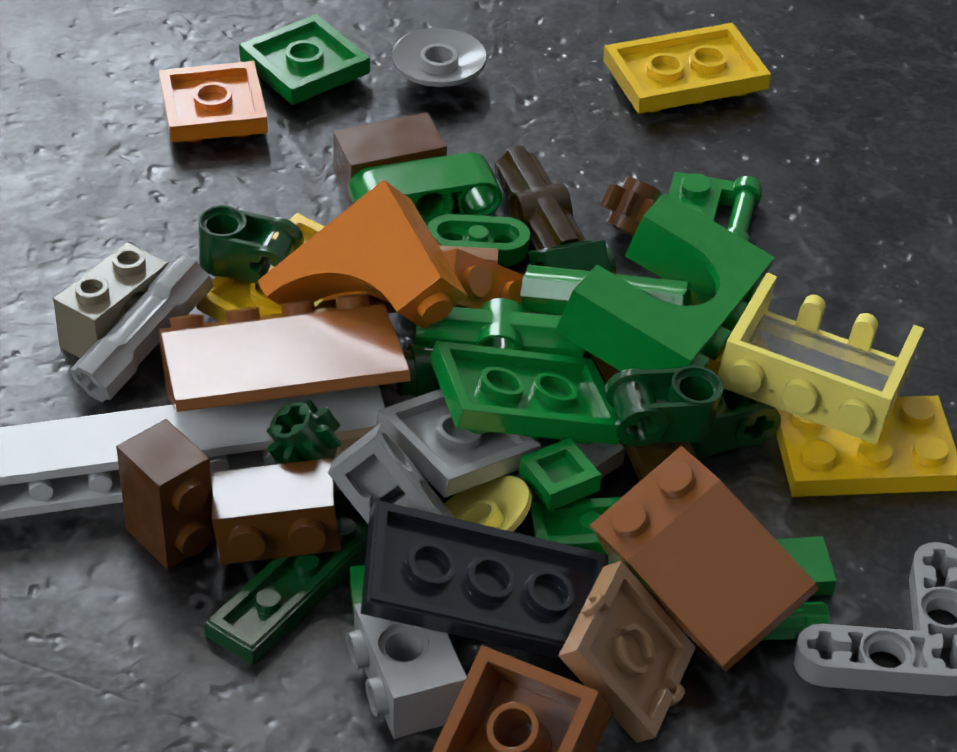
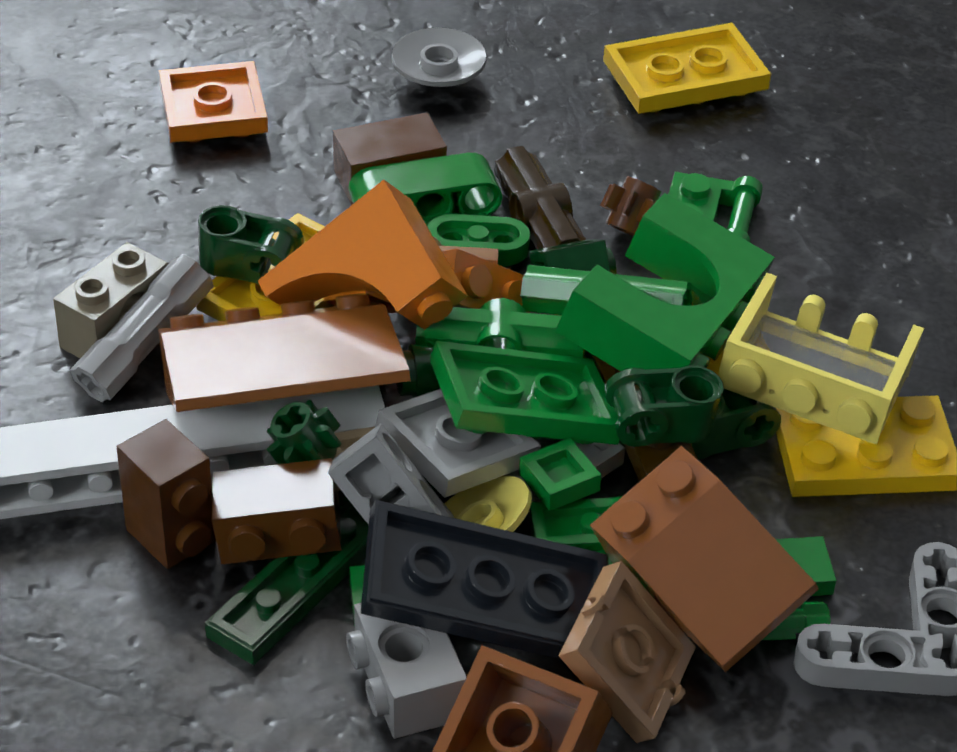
green plate [239,14,370,105] -> none

